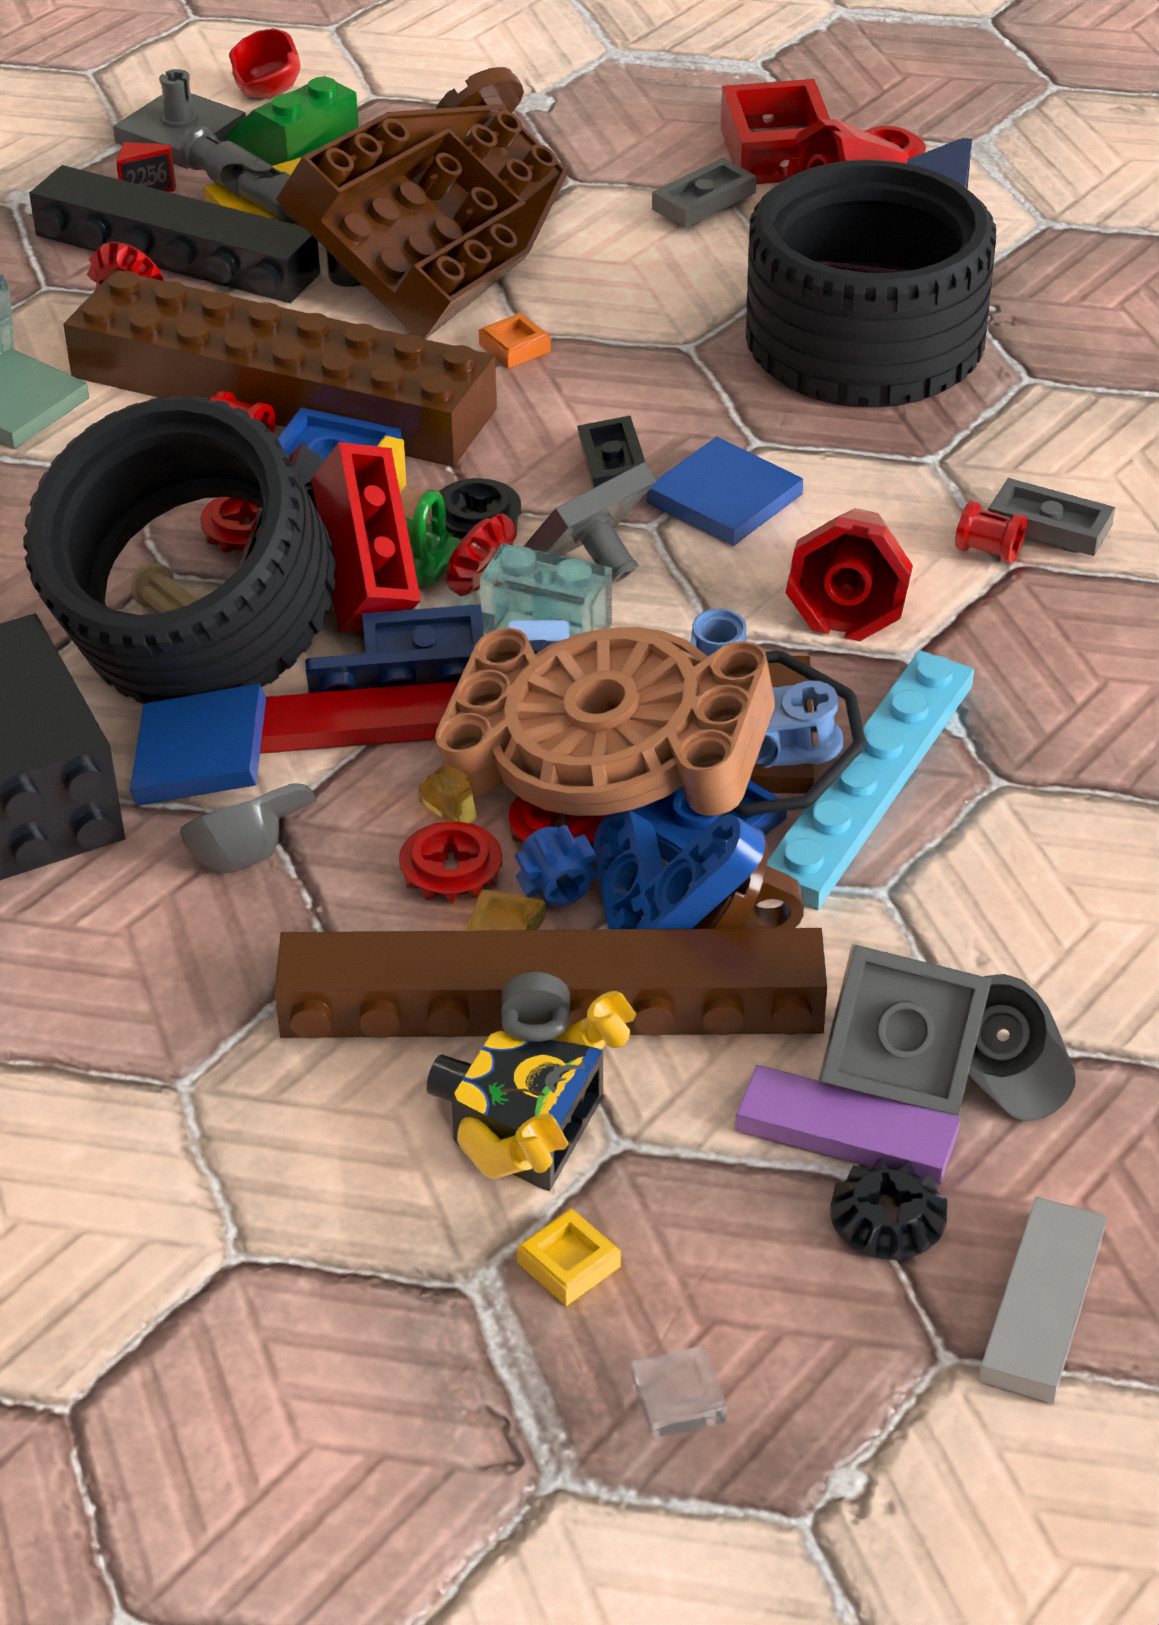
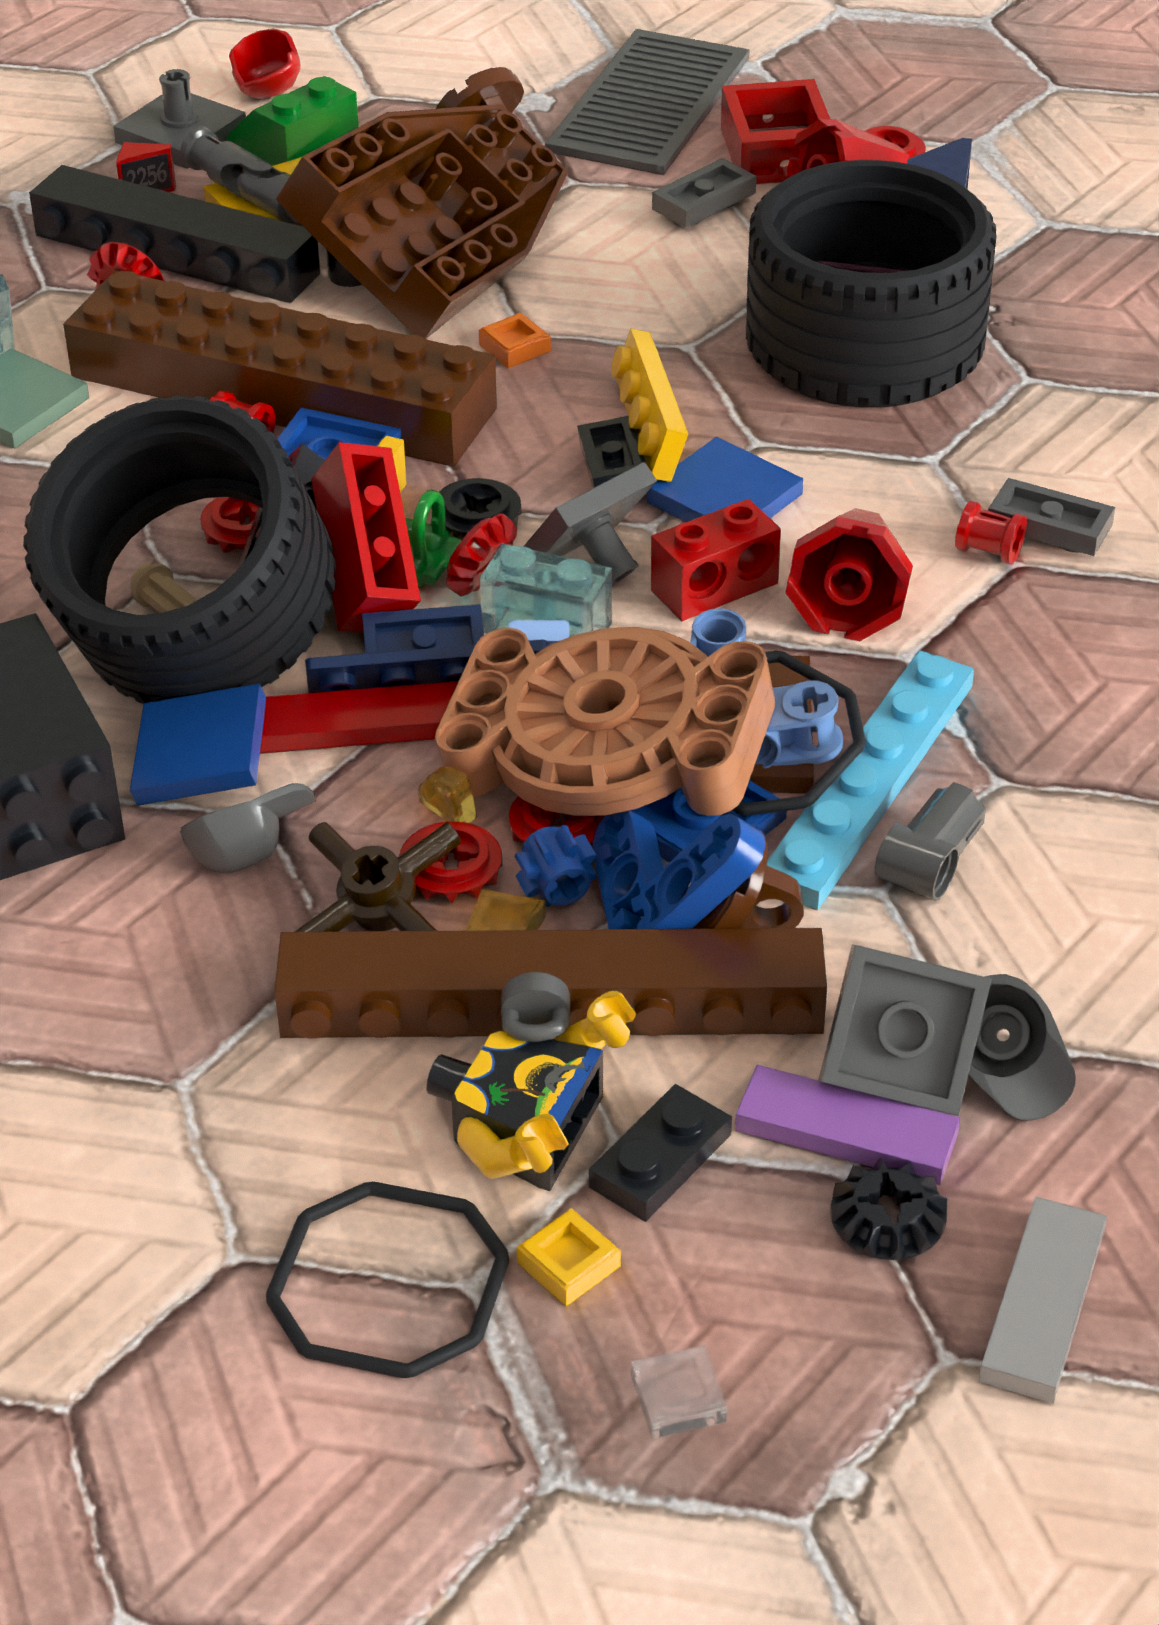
none -> black piece [266,1181,510,1378]
none -> dark brown bar [294,822,461,932]
none -> dark grey window [545,29,750,175]
none -> black plate [589,1084,732,1222]
none -> yellow plate [611,328,688,482]
none -> red brick [651,499,781,622]
none -> dark grey piece [875,782,986,901]

